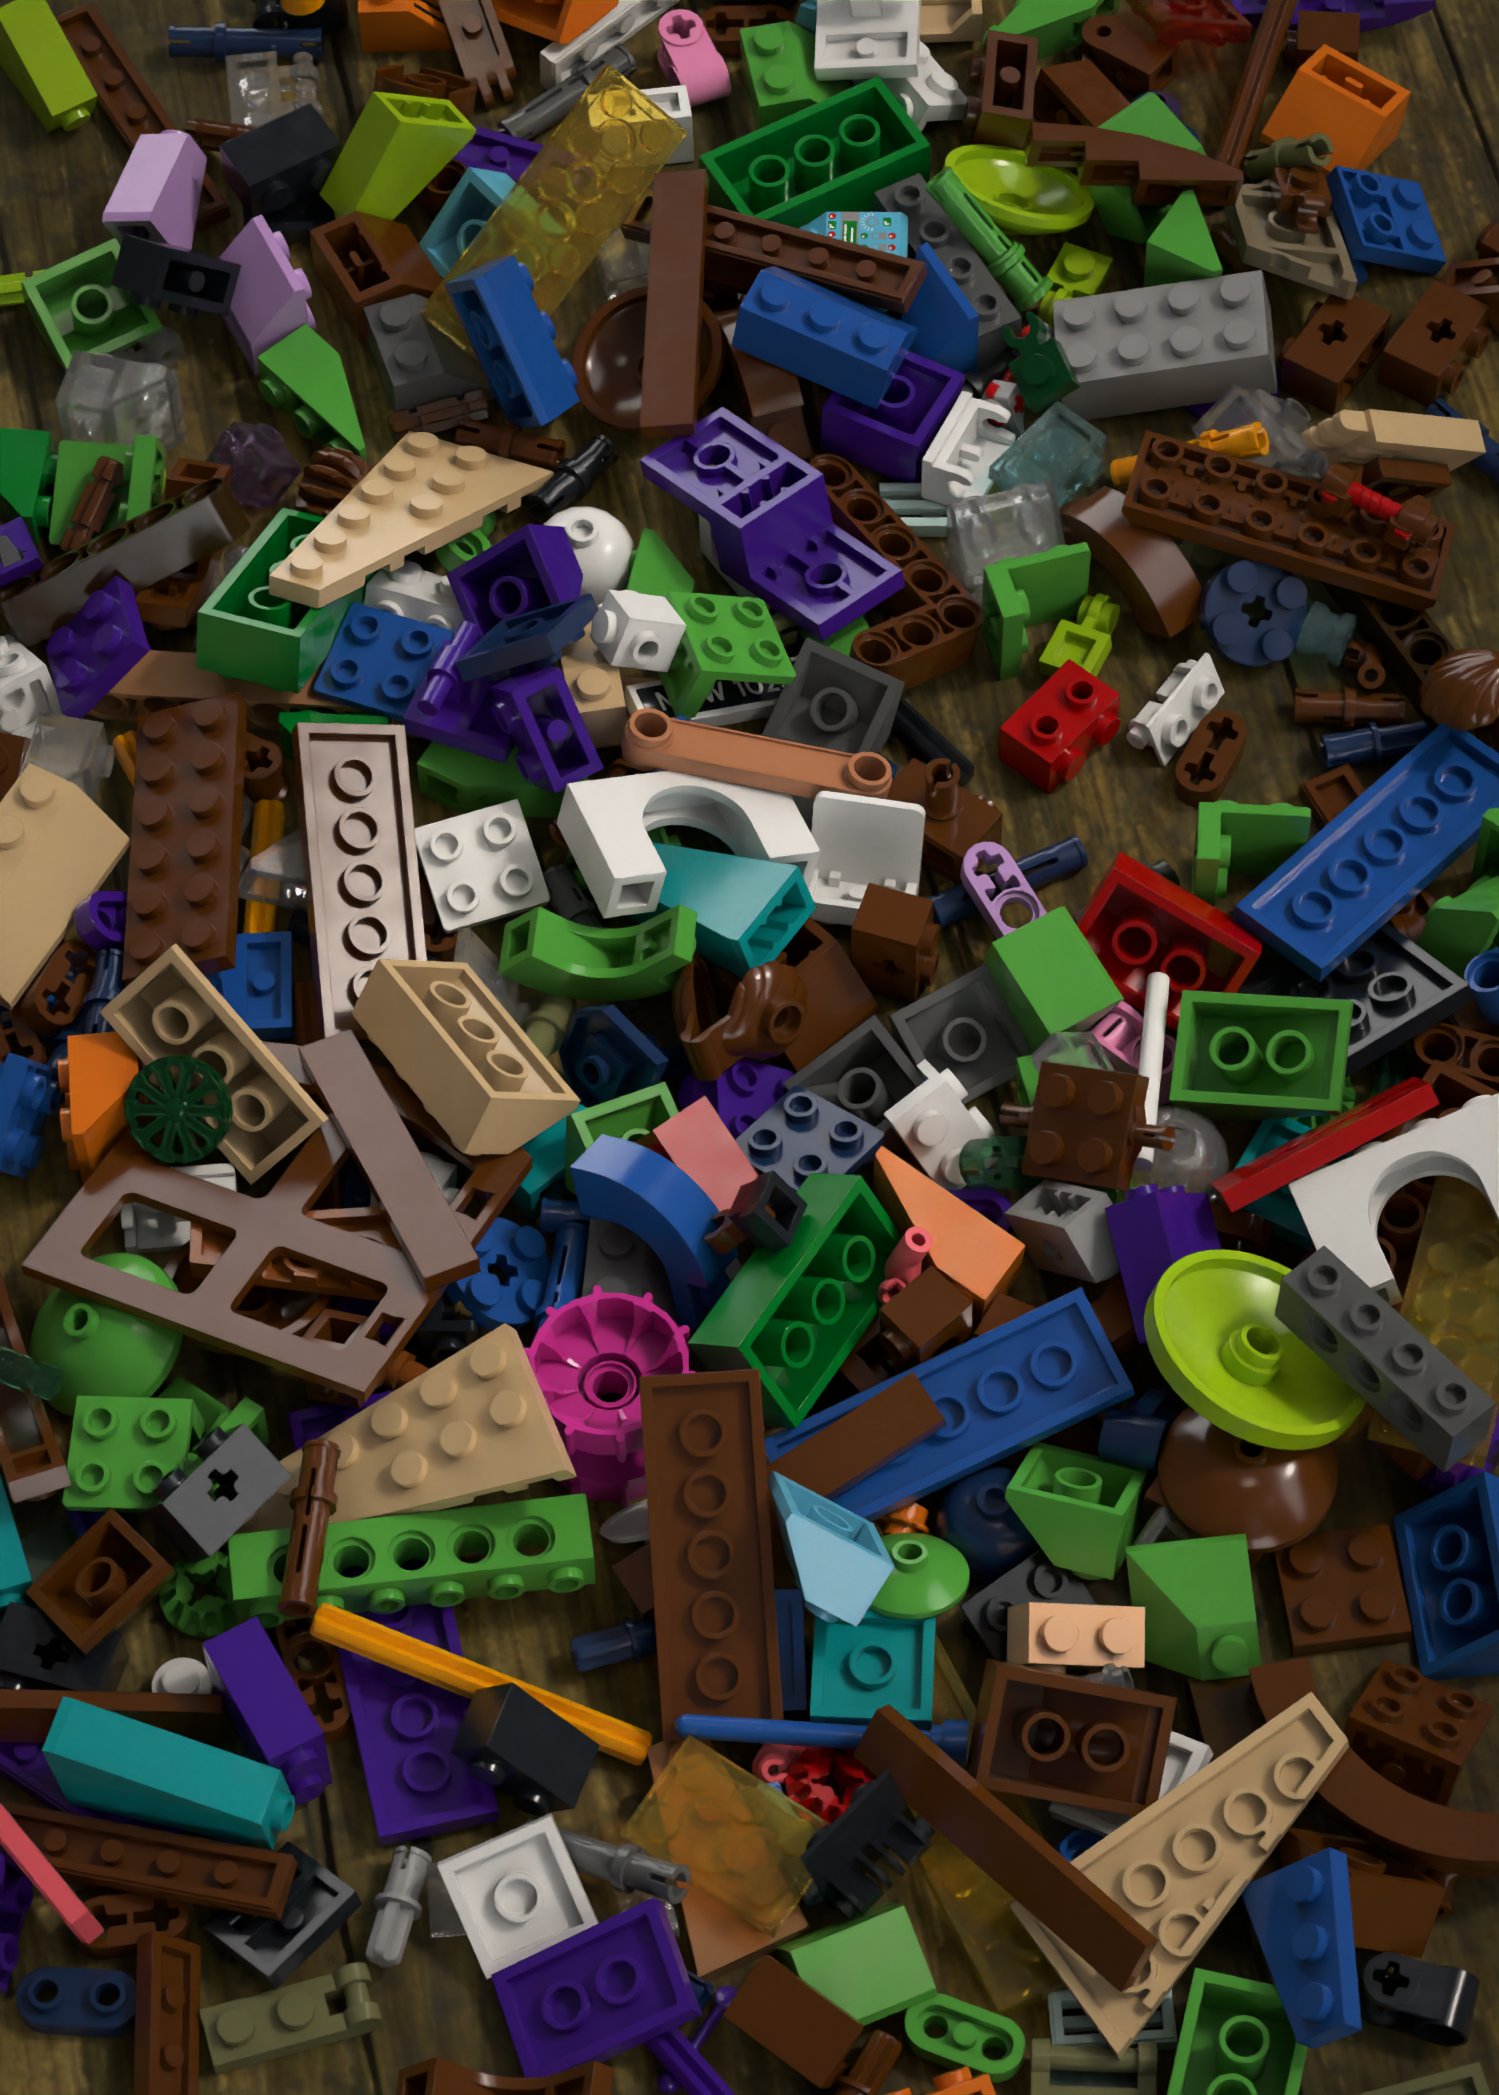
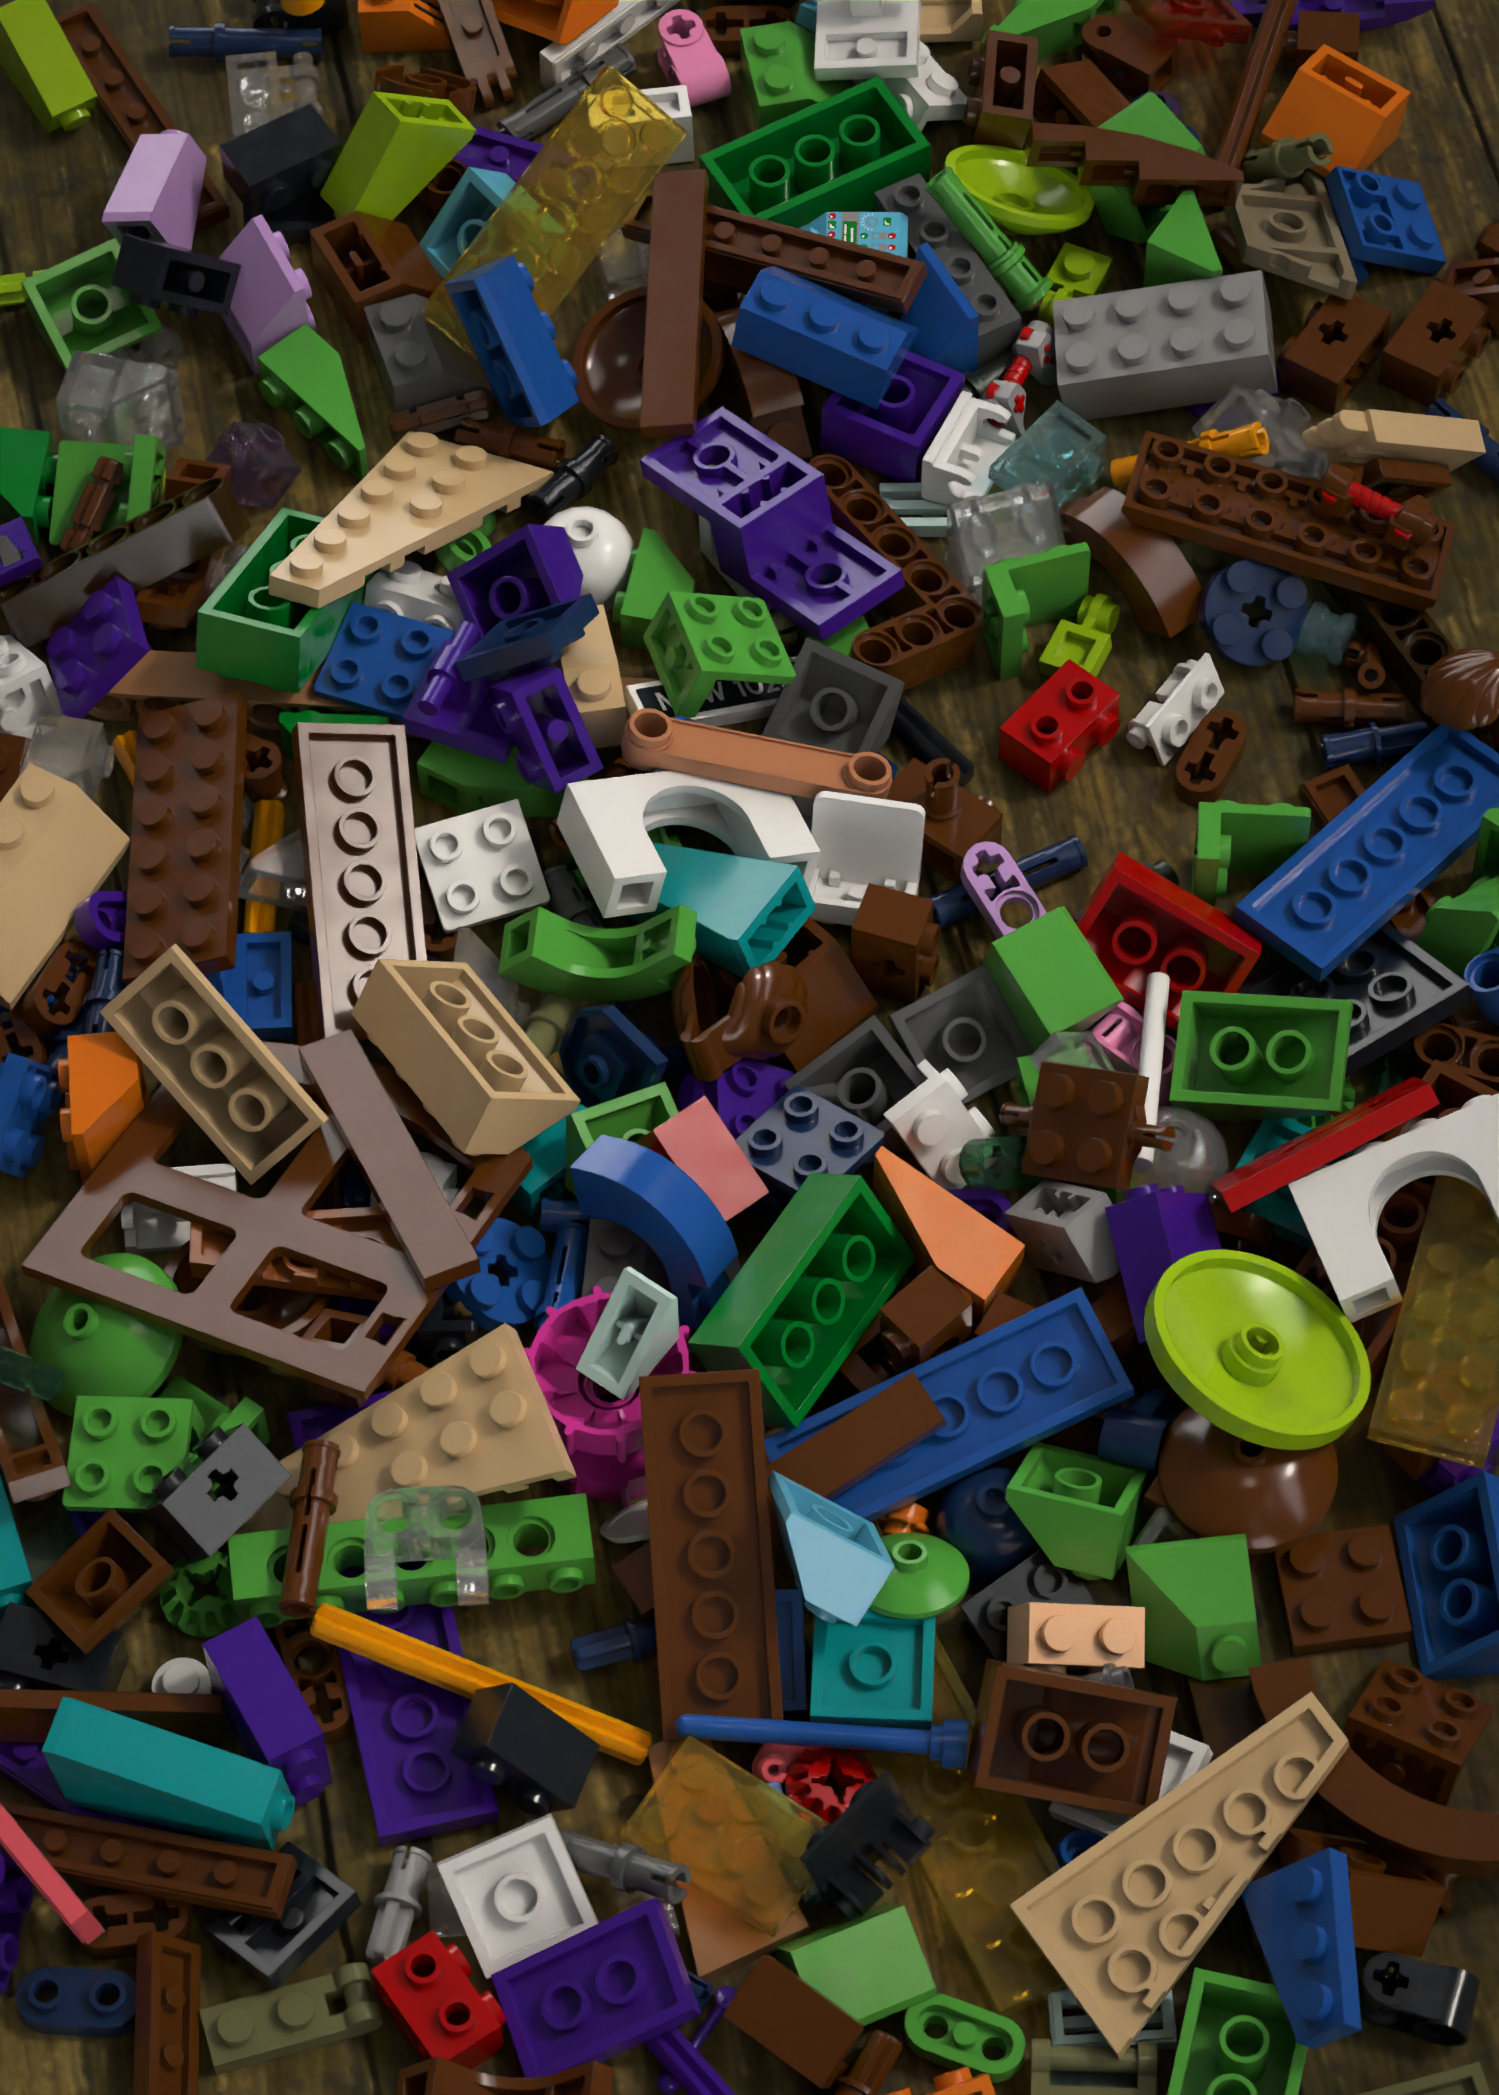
dark green wheel [124,1055,233,1164] -> none
reddish brown axle [183,118,257,152] -> none
reddish brown gear [294,446,371,518] -> none
white brick [589,589,687,672] -> none
black piece [703,1170,808,1255] -> none
reddish brown tile [853,1704,1159,1992] -> none
coral arm [877,1227,933,1305] -> none
dark green plate [1002,311,1081,413] -> none
reddish brown plate [1269,166,1332,235] -> none
dark grey brick [1275,1245,1496,1473] -> none
none -> clear piece [364,1485,489,1611]
none -> red brick [371,1930,507,2070]
none -> light aqua slope [576,1266,679,1400]

